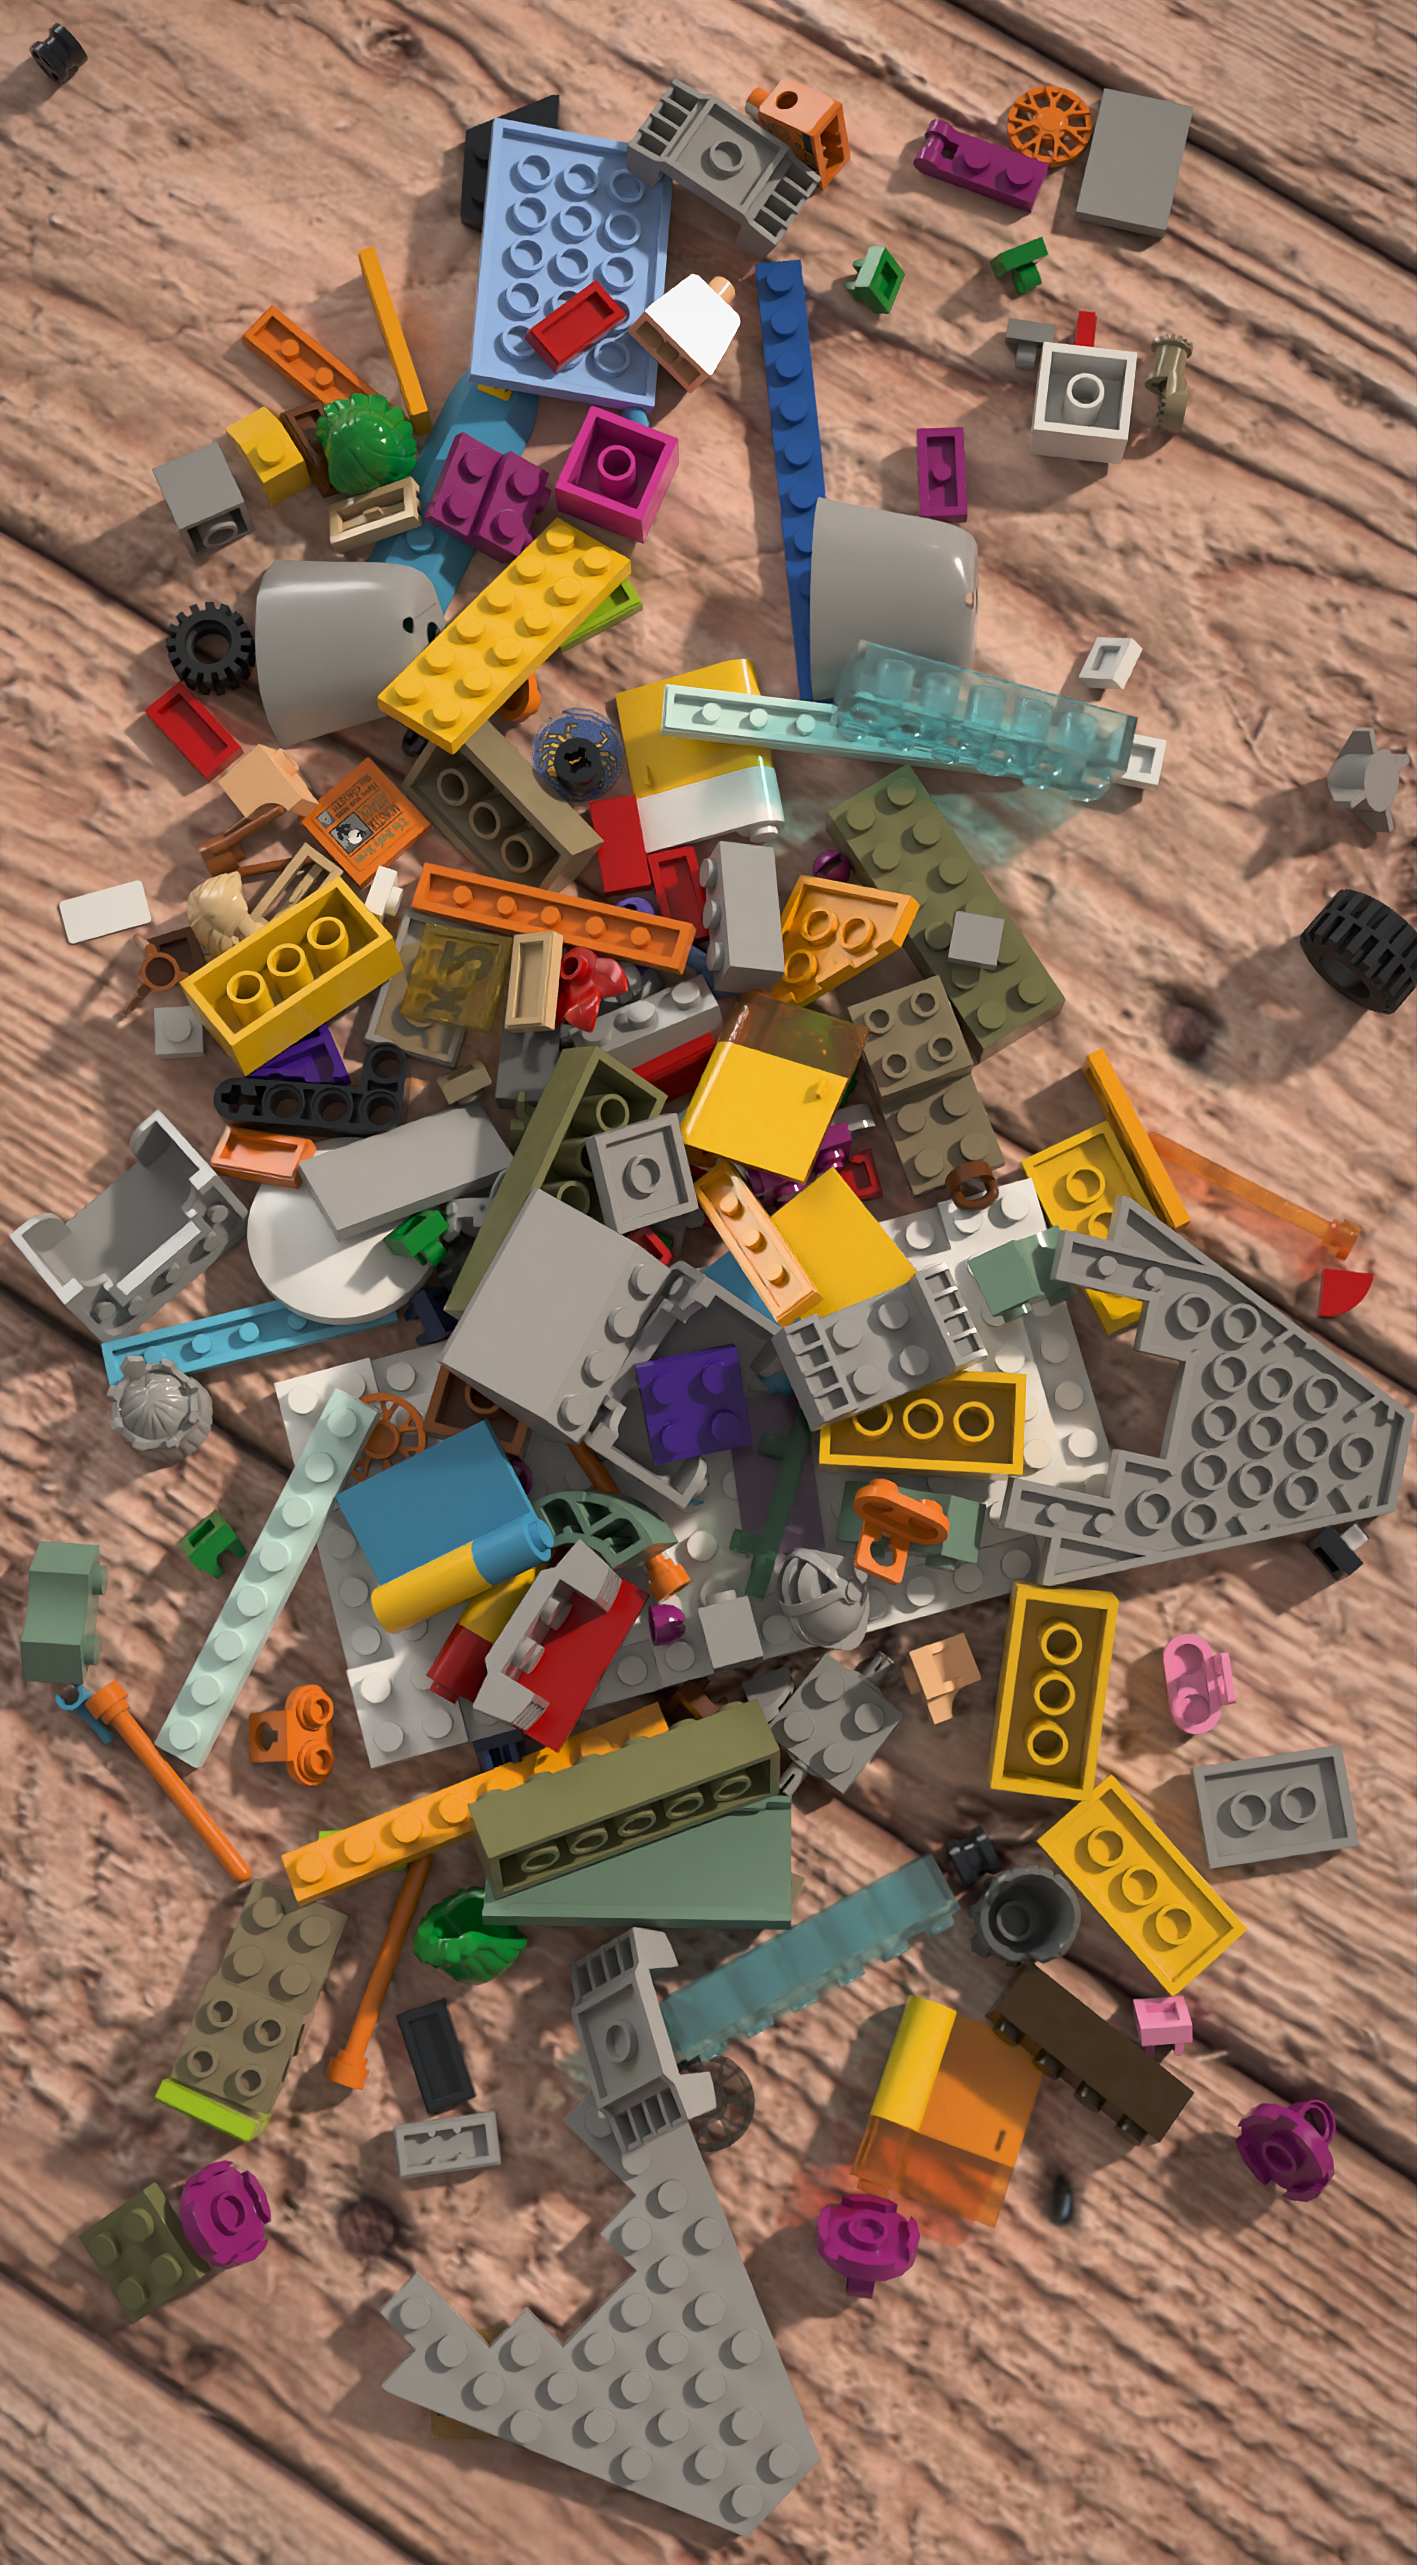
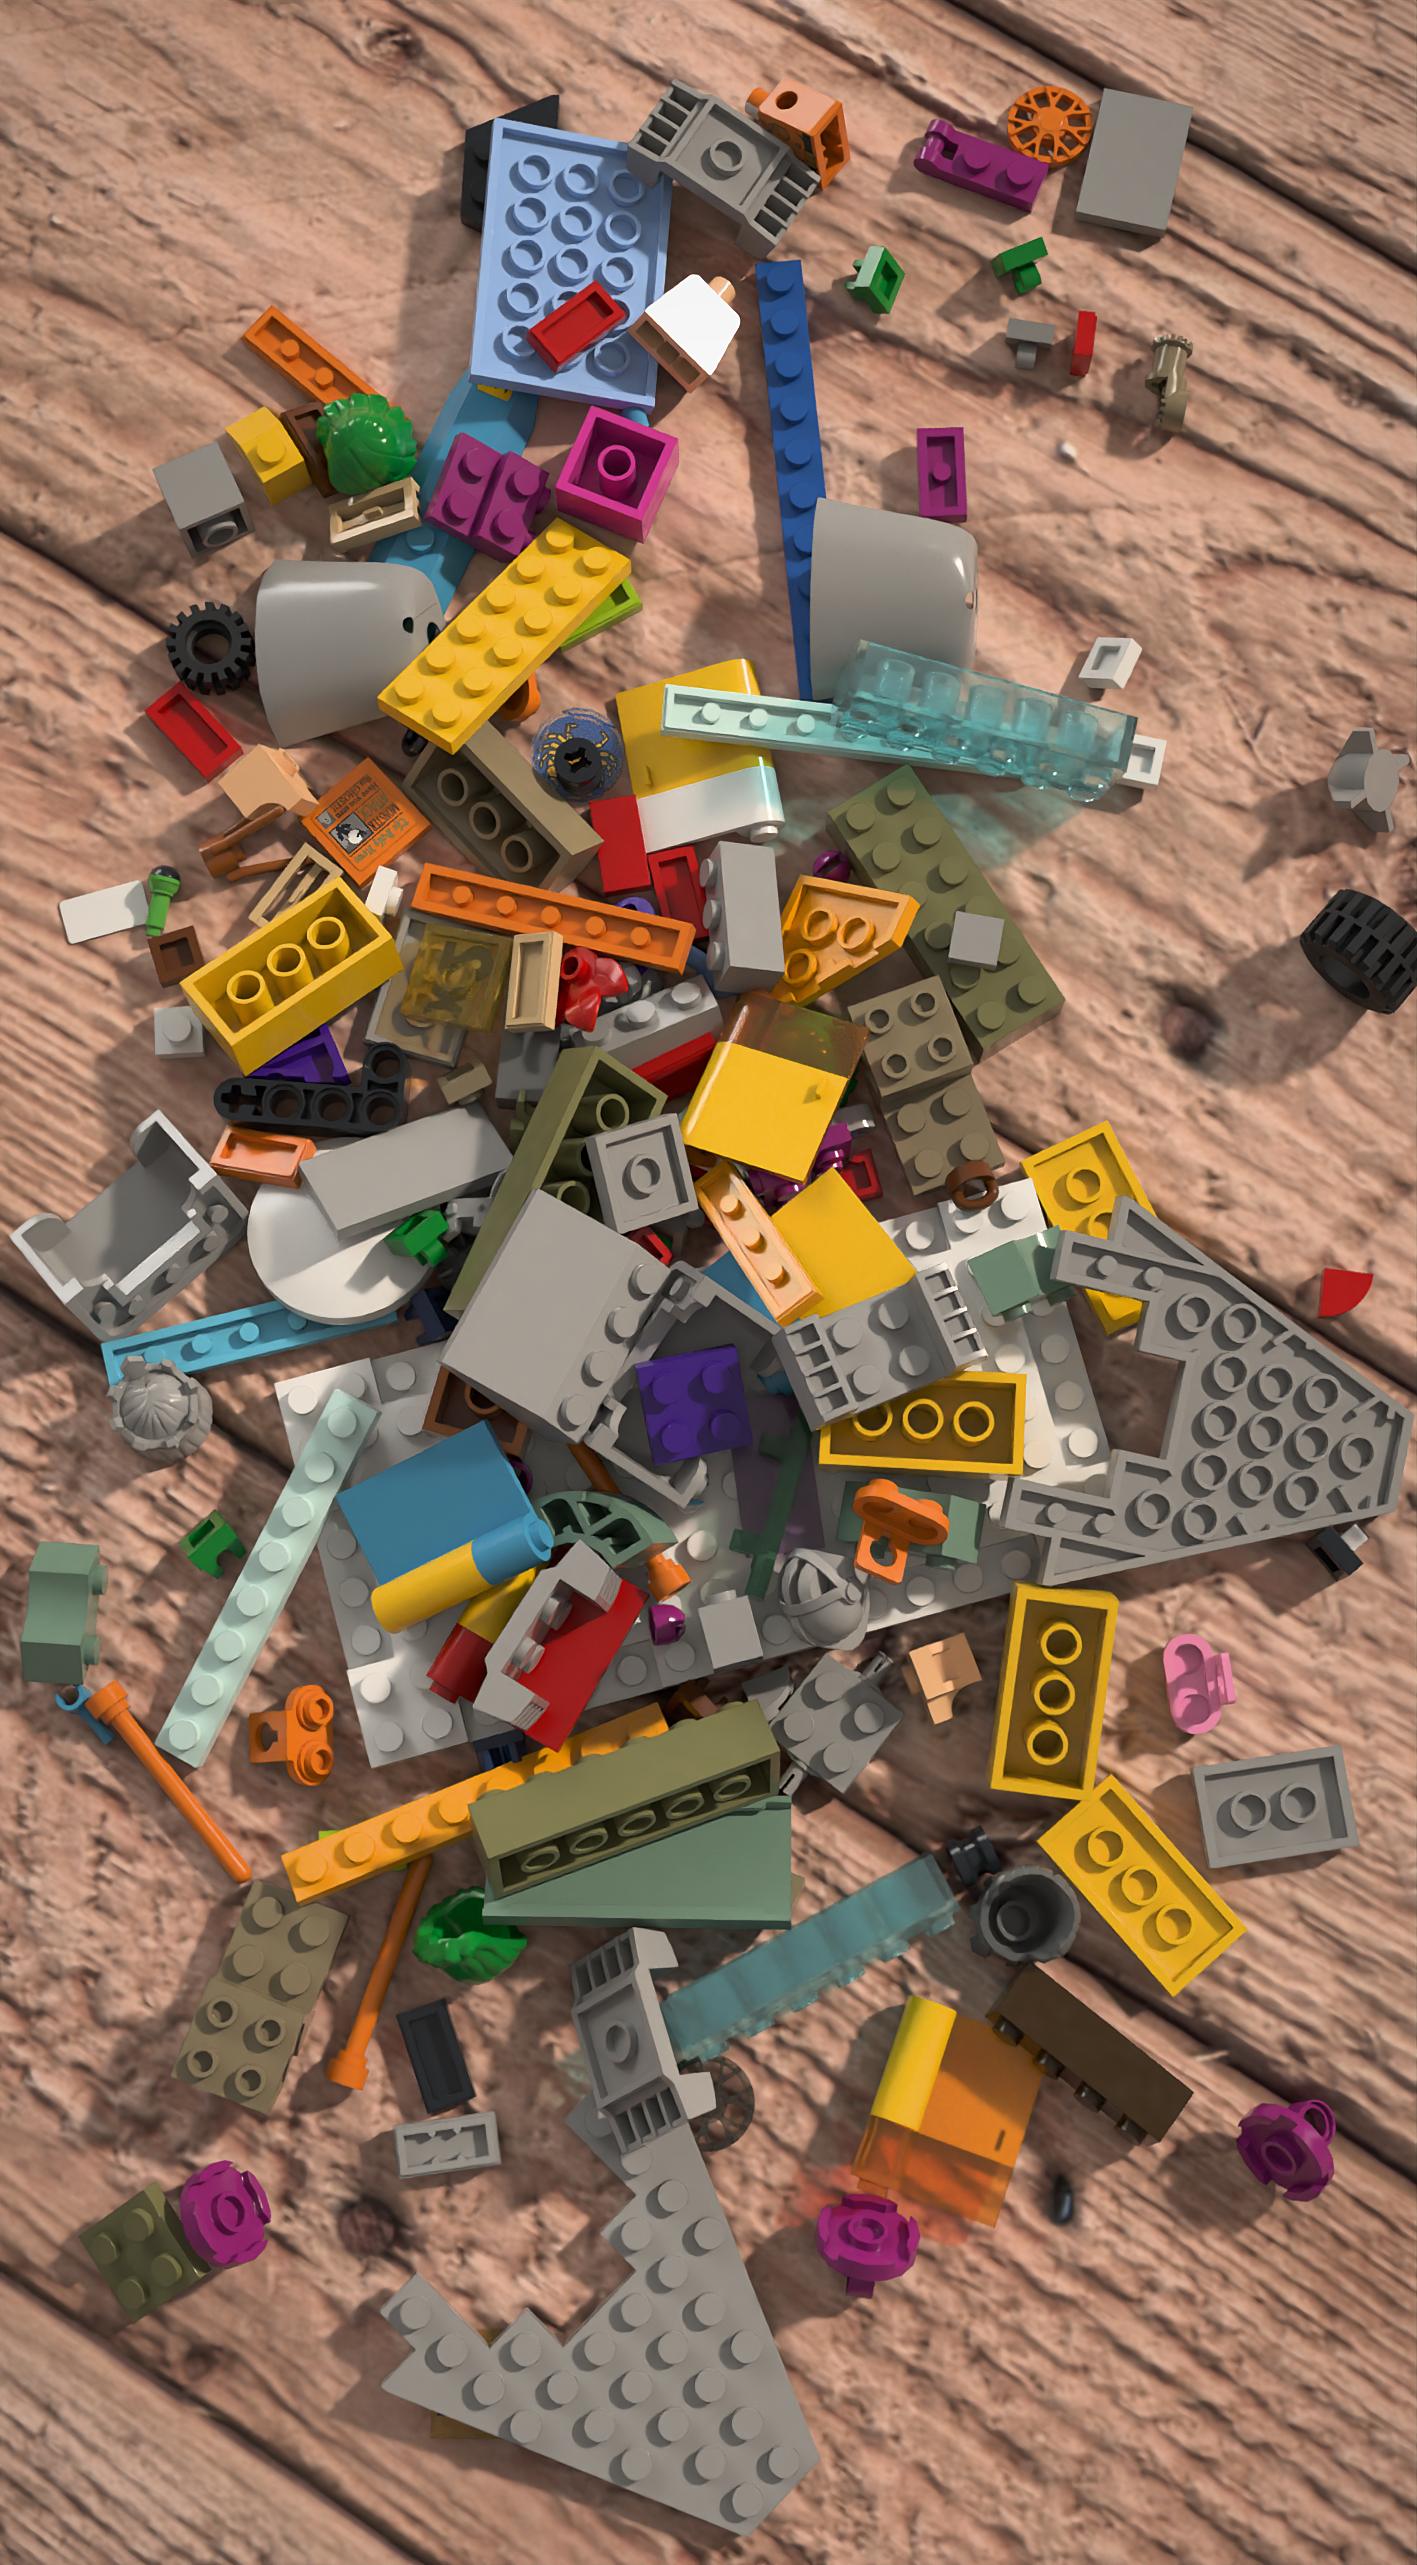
black wheel [29,23,88,85] -> none
dark orange plant [122,933,189,1015] -> none
lime tile [155,2077,272,2143] -> none
tan hair [187,871,264,962] -> none
orange wheel [350,1393,428,1482] -> none
light orange tile [357,246,432,436] -> none
white brick [1028,342,1137,465] -> none
light orange tile [1082,1048,1191,1233] -> none
bright pink tile [1133,1996,1193,2058] -> none
clear orange piece [1147,1132,1363,1262] -> none
none -> bright green piece [145,865,181,938]

